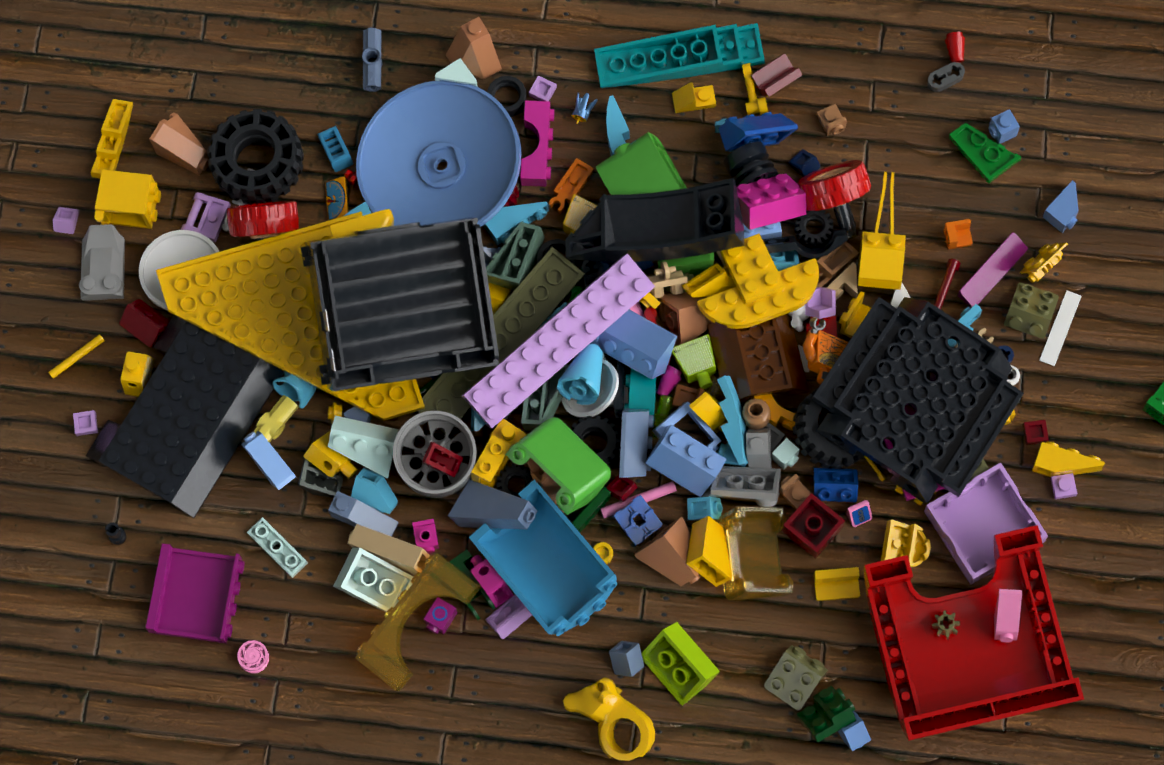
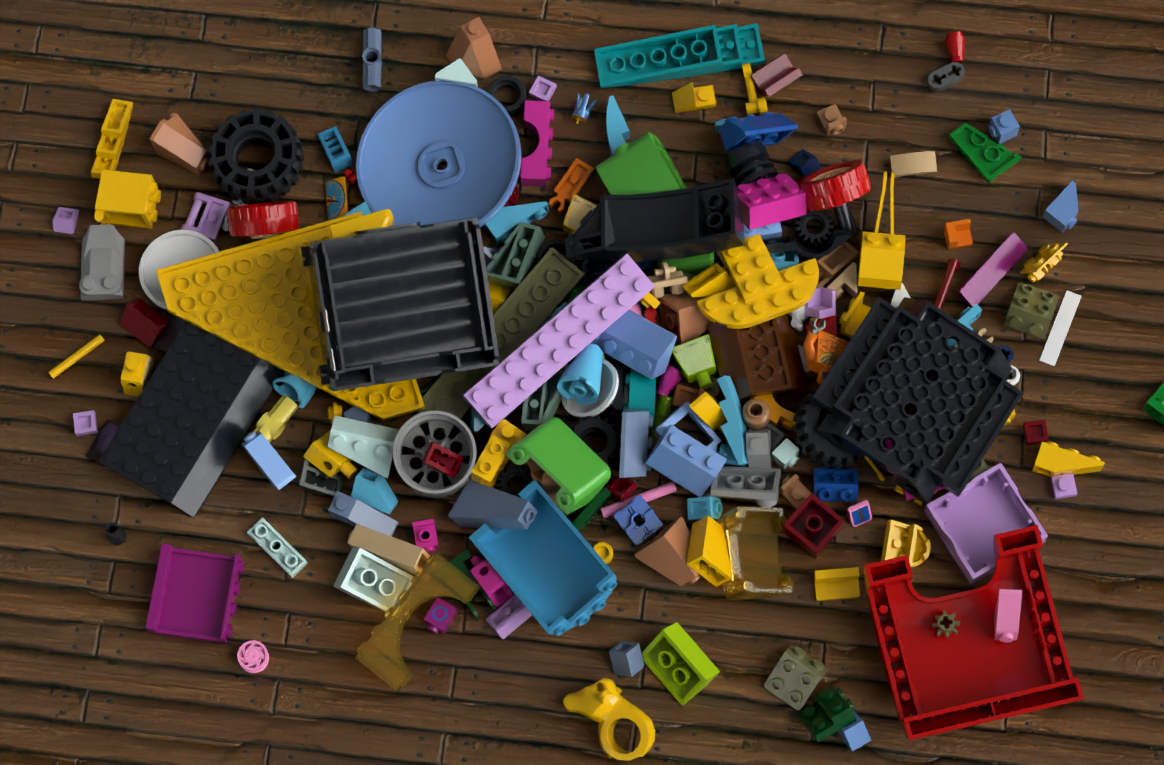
none -> tan slope [890,151,937,178]

